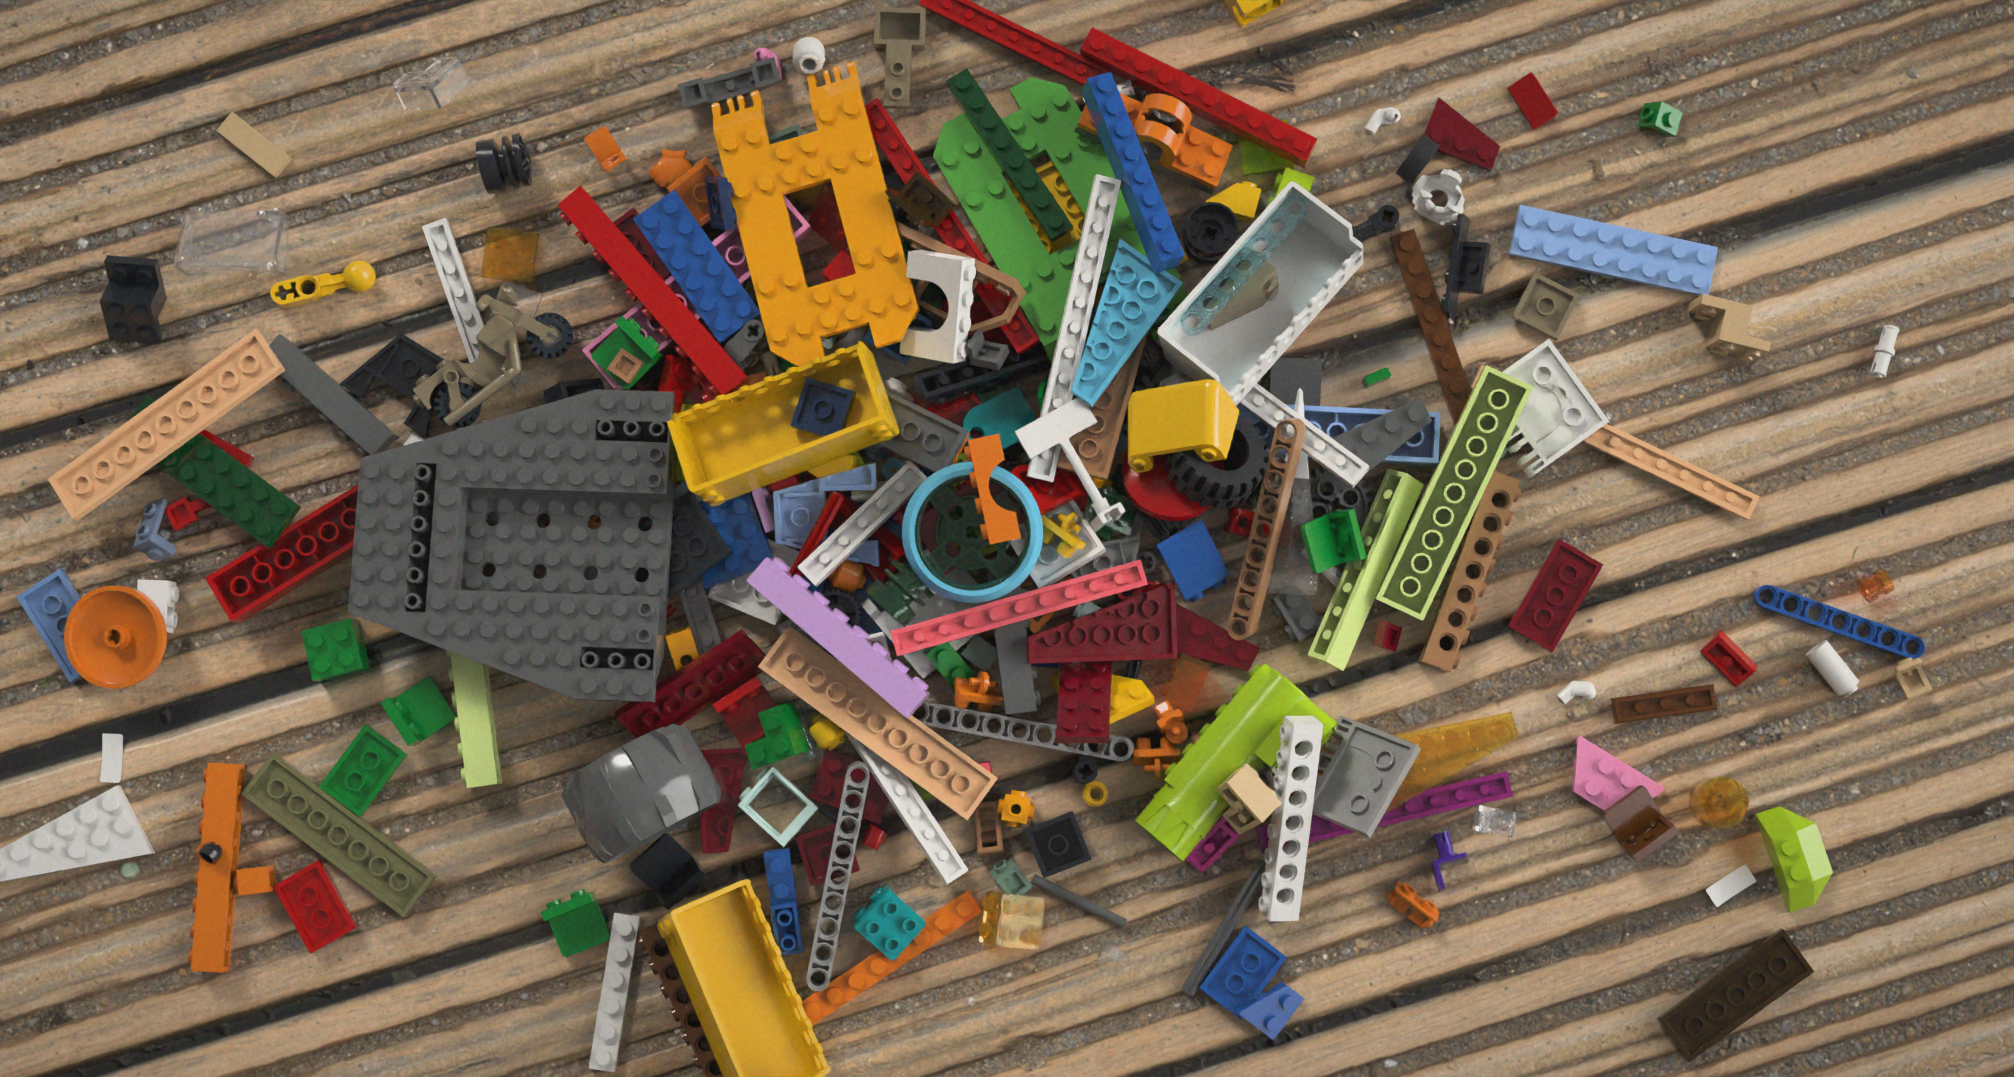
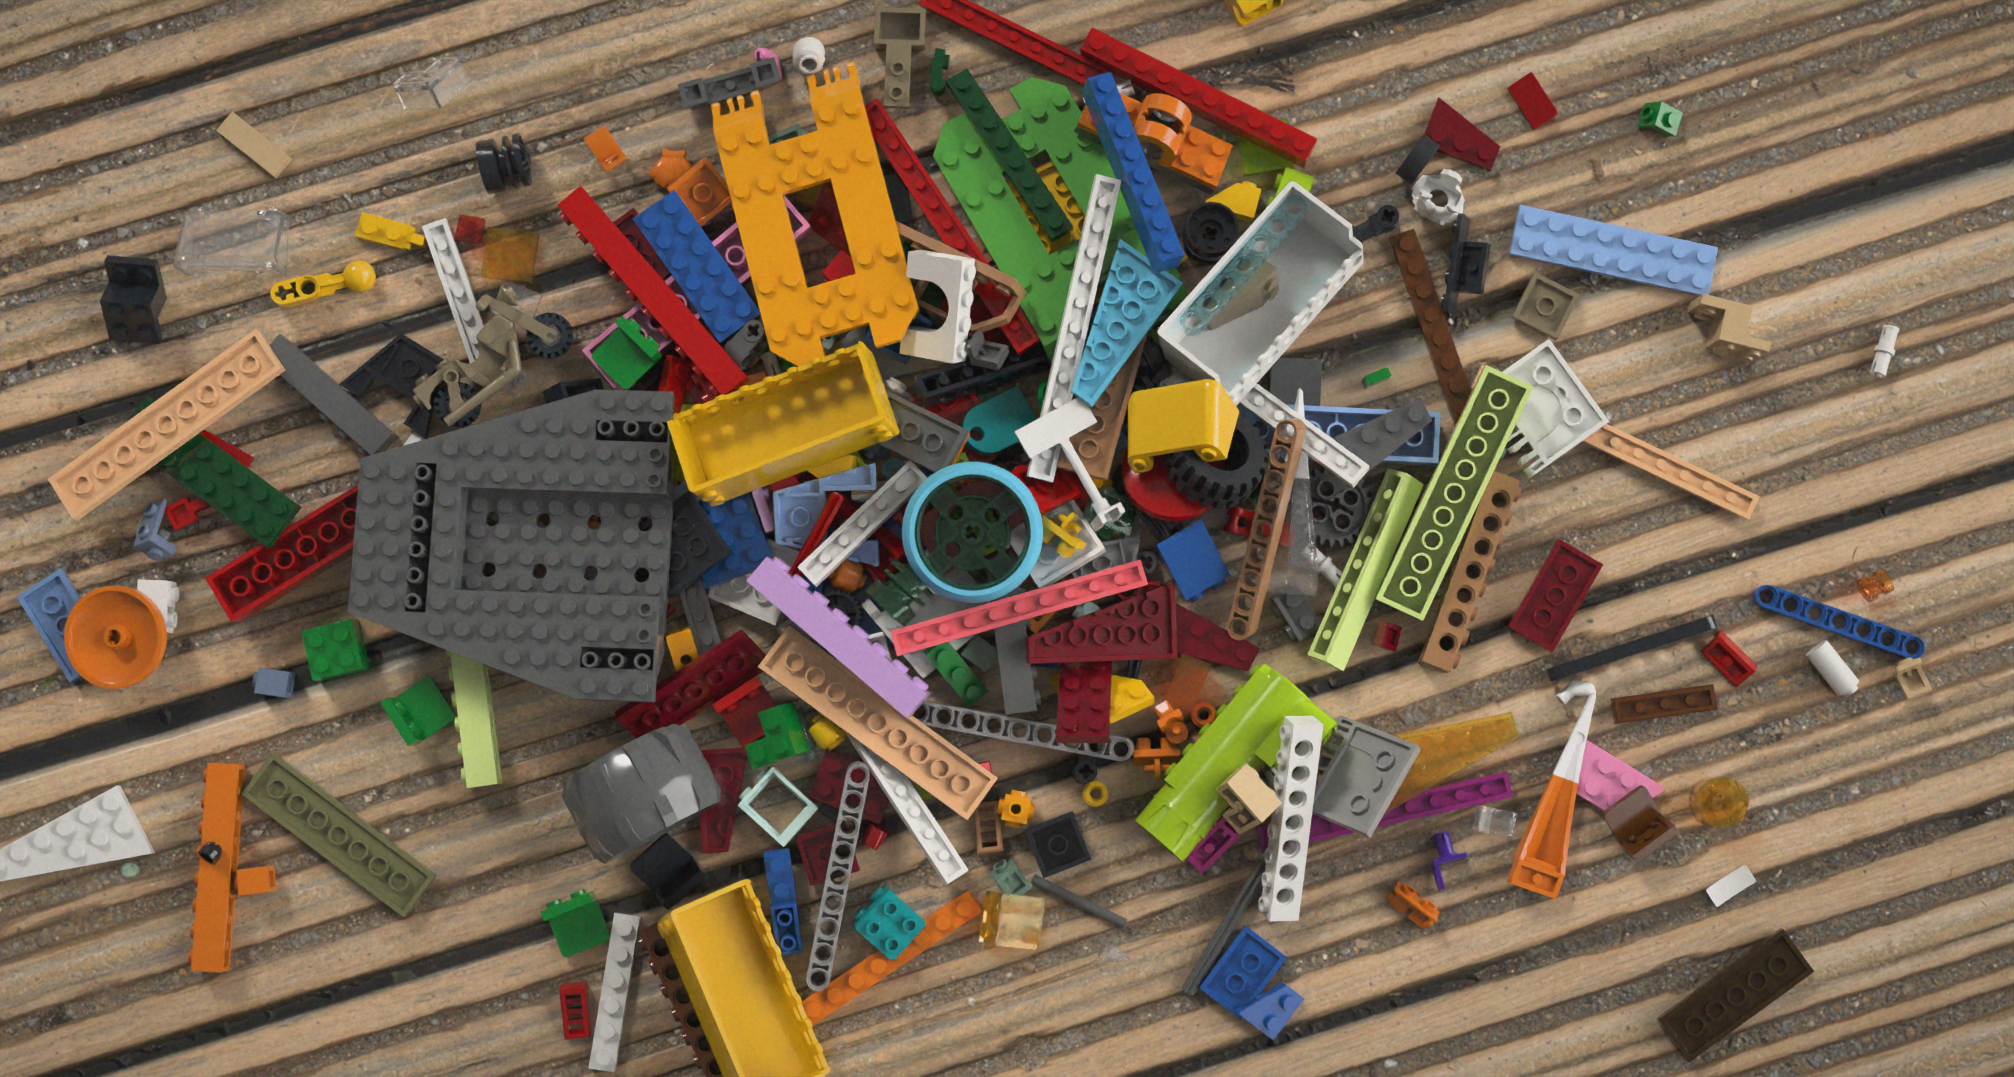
white sticker [100,734,123,783] -> none
red plate [273,860,358,954] -> none
green plate [319,724,408,817] -> none
medium nougat tile [607,348,644,385] -> none
dark blue plate [704,175,737,230] -> none
dark blue plate [790,377,856,437] -> none
dark brown bracket [885,171,956,228] -> none
orange hips [953,671,1003,712] -> none
orange arch [964,434,1021,544] -> none
green bracket [1301,508,1367,574] -> none
white arm [1364,107,1401,135] -> none
lime wedge [1754,806,1833,913] -> none
none -> sand blue brick [252,667,296,698]
none -> yellow hinge [354,212,427,251]
none -> clear red plate [455,214,486,245]
none -> red slope [559,981,591,1040]
none -> dark green plate [930,48,950,96]
none -> orange plate [1191,702,1217,728]
none -> orange plate [1507,693,1596,899]
none -> black beam [1546,615,1717,682]

